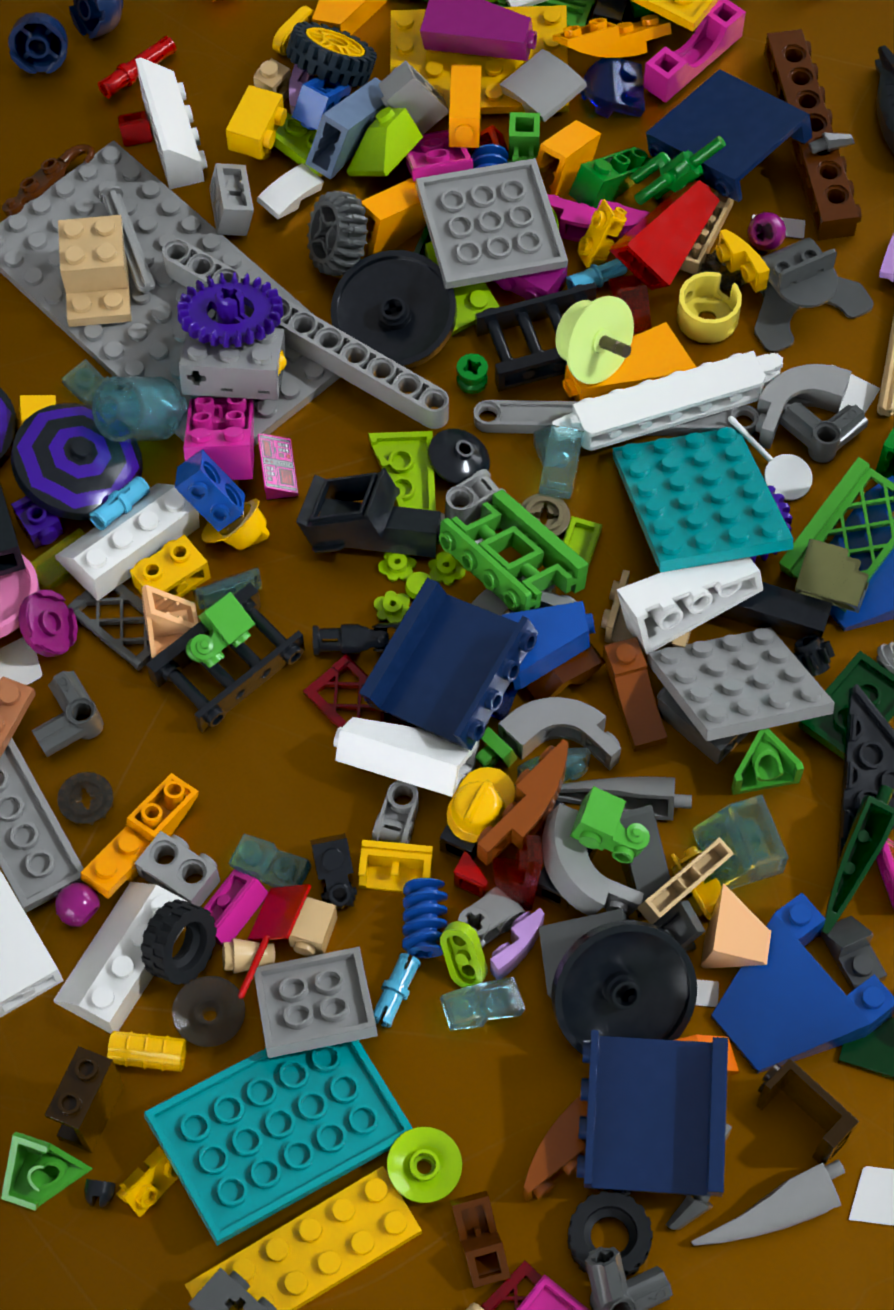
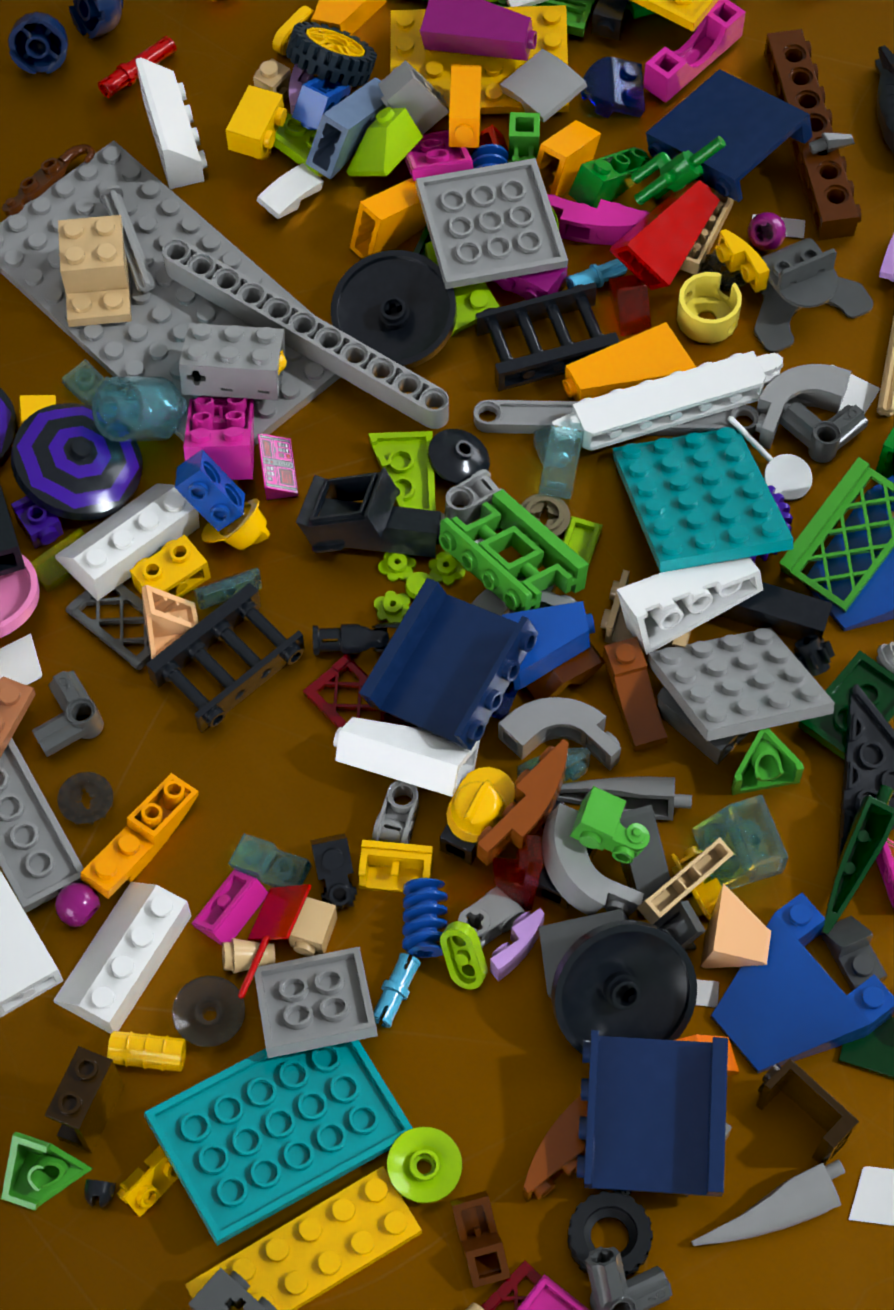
magenta tile [18,590,78,657] -> none
medium azure pin [89,476,150,530] -> none
red slope [117,110,153,146] -> none
light grey brick [135,831,220,907] -> none
black tyre [141,899,217,985] -> none
dark purple gear [177,272,283,348] -> none
bright green brick [186,591,255,668] -> none
light grey brick [209,163,254,236] -> none
dark grey gear [306,191,369,276] -> none
clear light blue slope [440,977,525,1031] -> none
red slope [454,851,488,898] -> none
green wheel [456,353,488,394] -> none
bright green tile [475,727,518,768] -> none
light orange slope [553,14,672,58] -> none
yellowish green piece [555,296,634,384] -> none
yellow hinge [577,199,627,268] -> none
dark grey bar [665,1195,713,1230] -> none
olive piece [795,539,869,613] -> none

